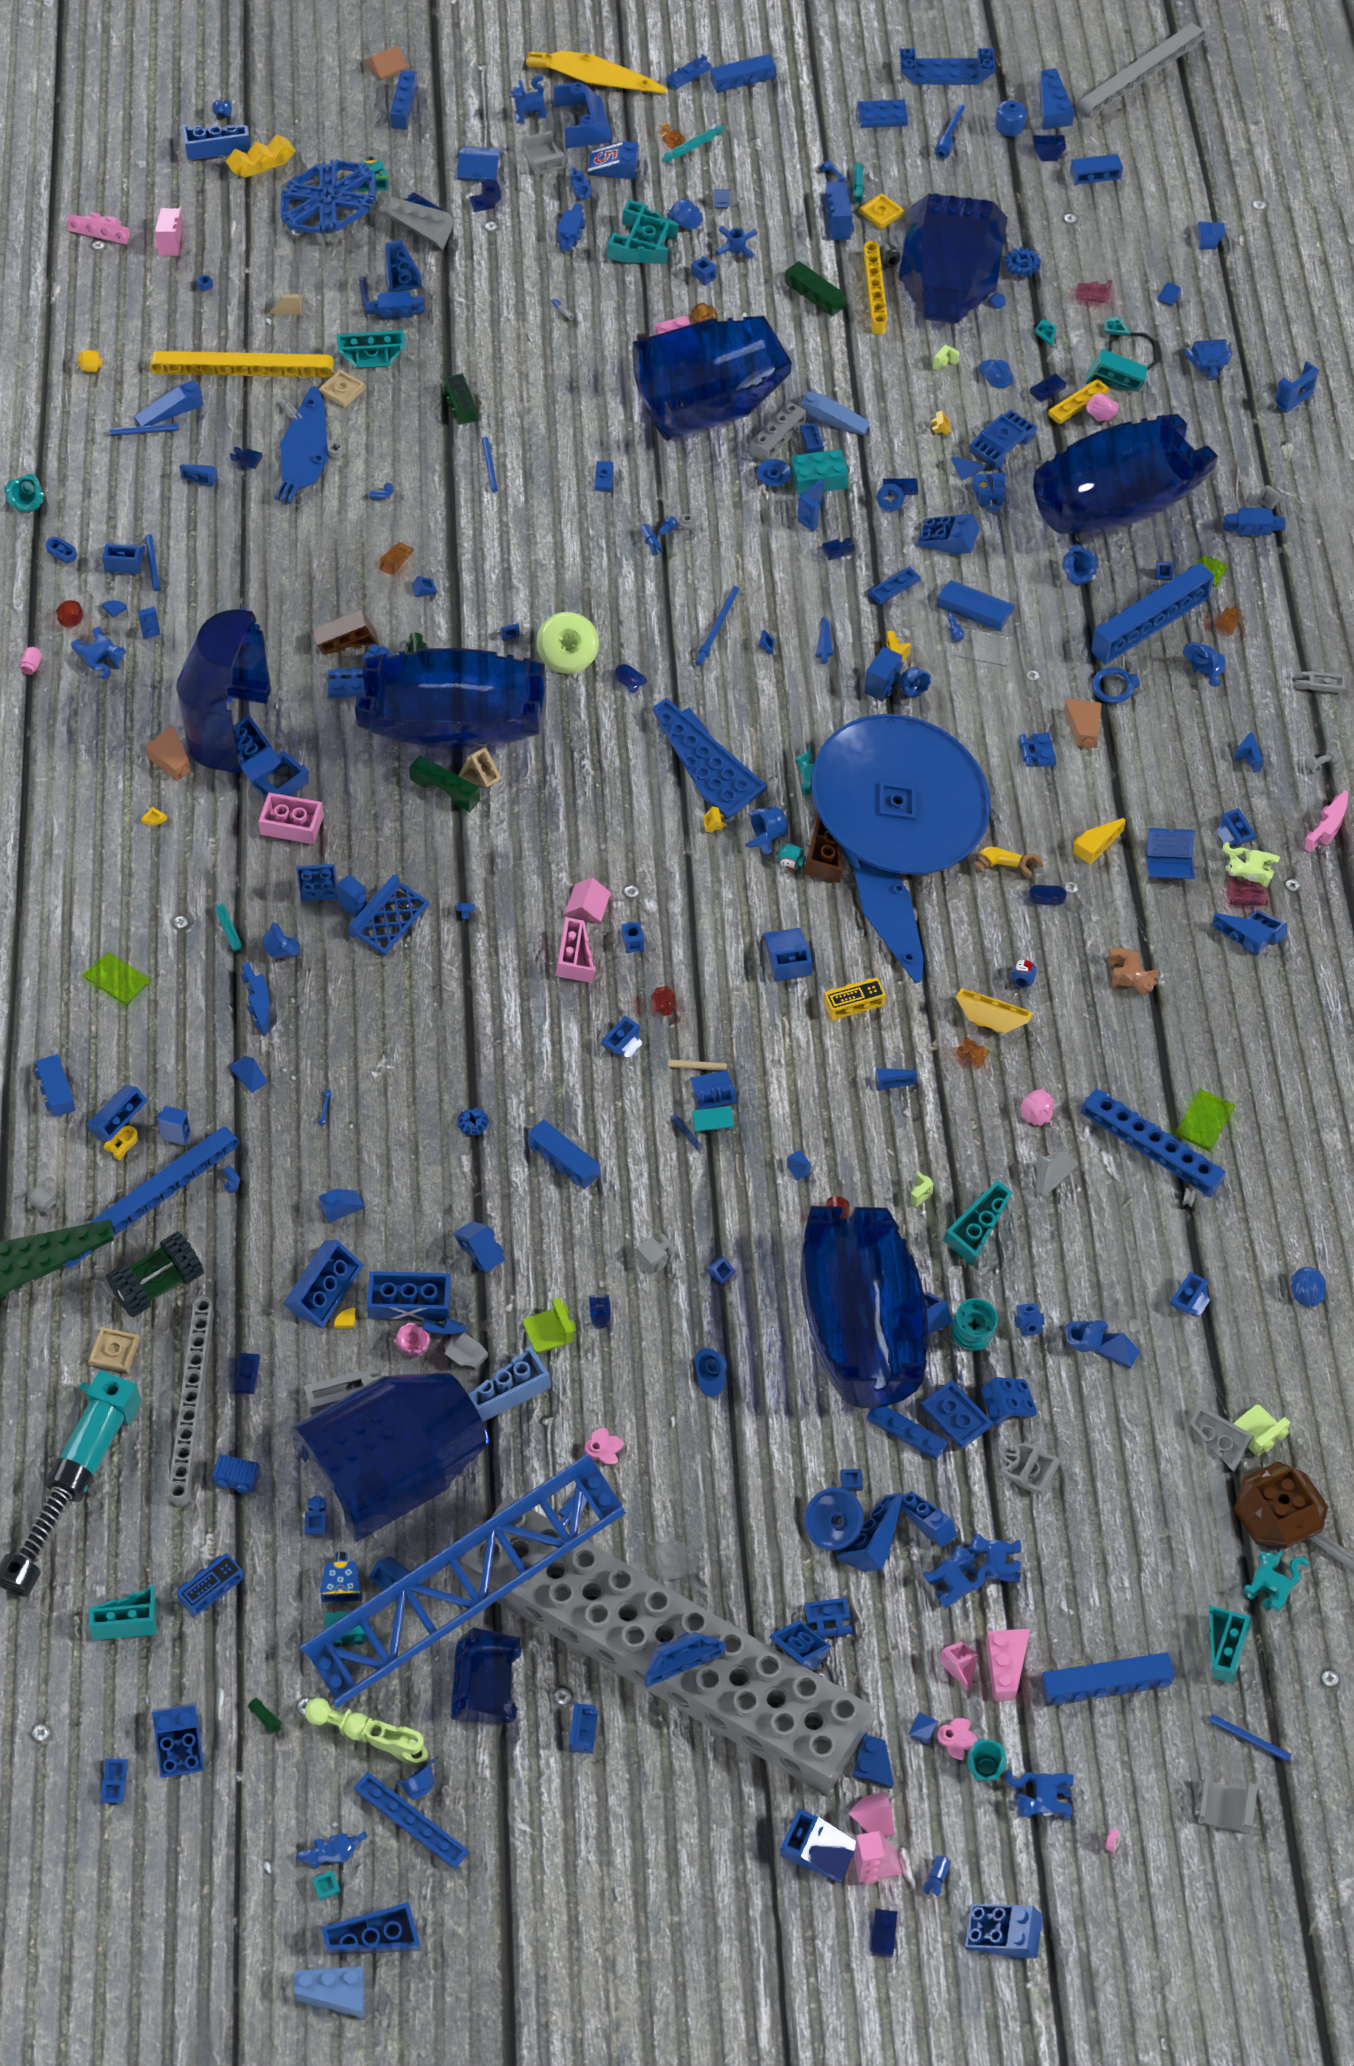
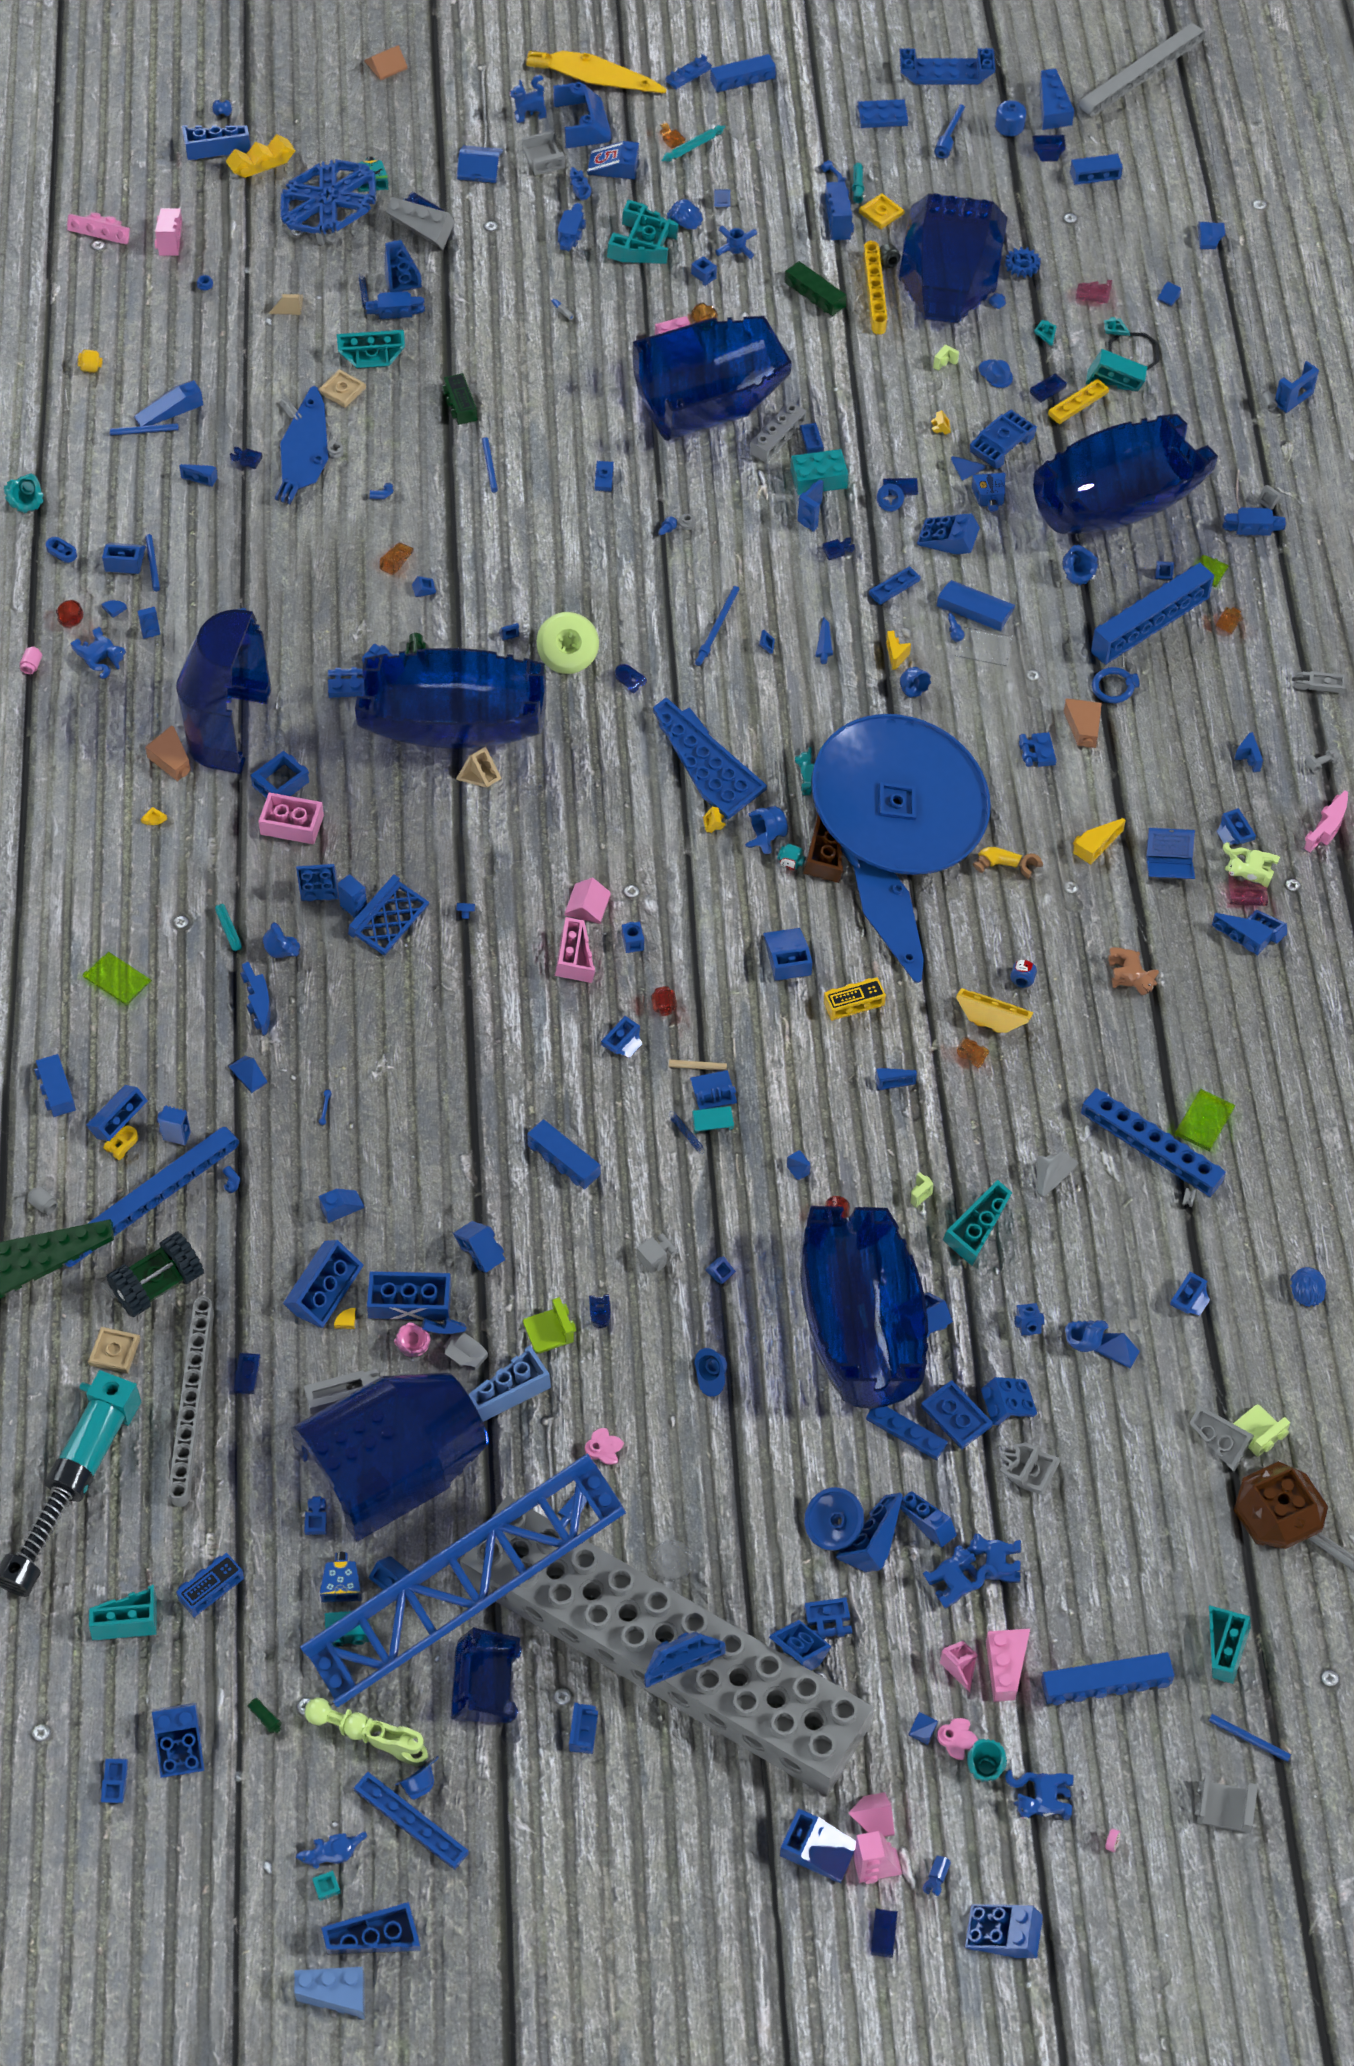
yellow beam [150,351,334,377] -> none
blue brick [212,1454,261,1494] -> none
blue wedge [235,715,281,782] -> none
reddish brown wedge [313,609,379,655] -> none
blue brick [390,70,418,130] -> none
dark green arch [409,755,480,813] -> none
blue gear [457,1107,489,1136] -> none
clear blue plate [470,180,501,212] -> none
blue axle [640,524,663,555] -> none
blue dish [757,459,791,486] -> none
medium blue wedge [801,391,870,436] -> none
blue tile [840,1469,863,1491] -> none
blue wing [852,1734,894,1789] -> none
blue brick [864,647,903,702] -> none
teal wheel [951,1298,998,1351] -> none
bright pink hair [1021,1089,1055,1126] -> none
clear blue plate [1029,885,1067,905] -> none
bright pink hair [1086,393,1119,424] -> none
blue torso [1180,339,1233,380] -> none
blue piece [1182,642,1226,687] -> none
teal animal [1243,1551,1309,1613] -> none

